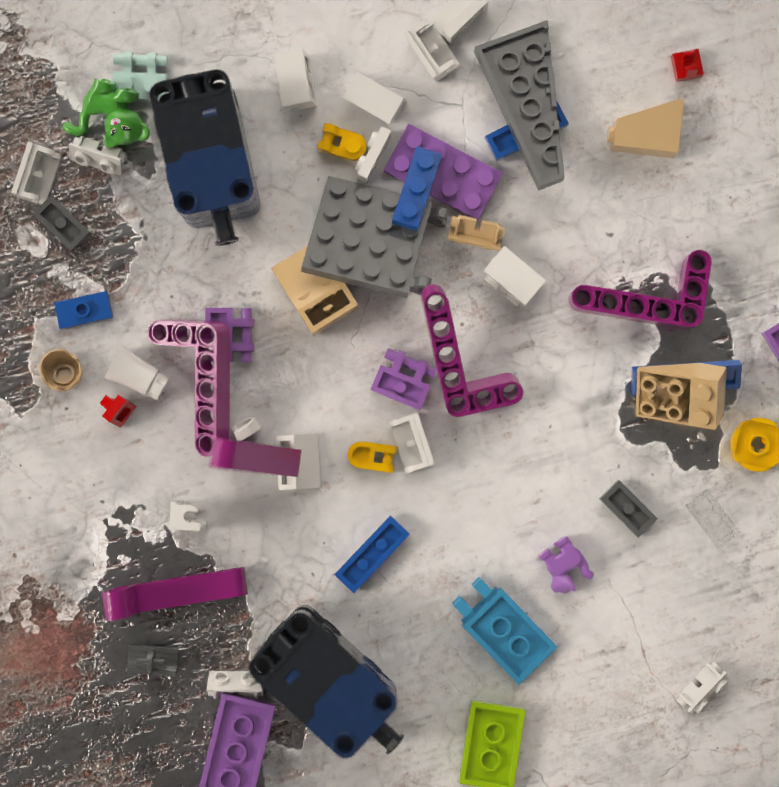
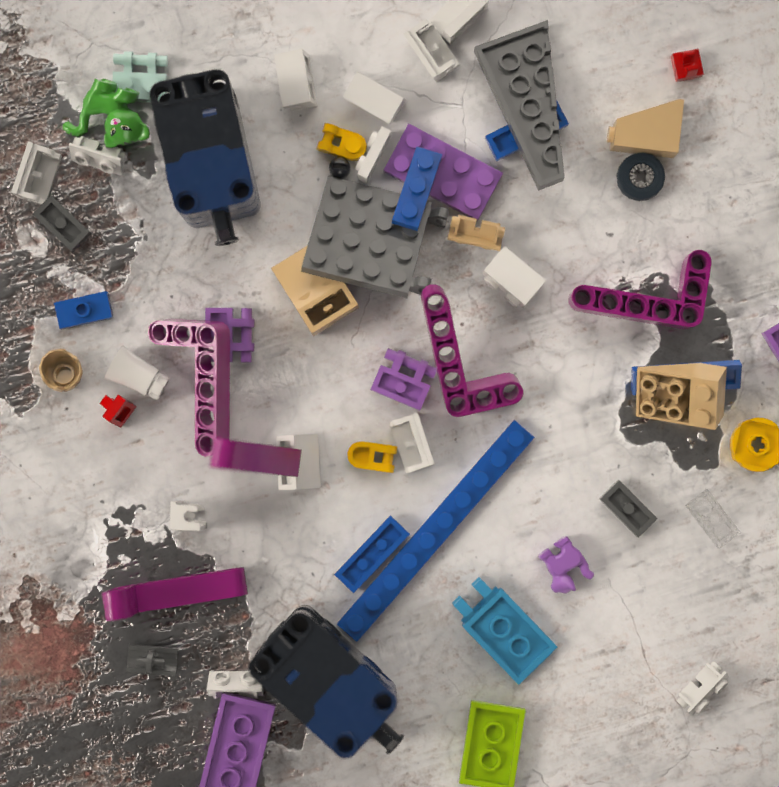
white tile [231,417,261,441] -> none
none -> black hinge [329,157,351,179]
none -> blue plate [337,420,535,642]
none -> black bush [616,152,665,201]

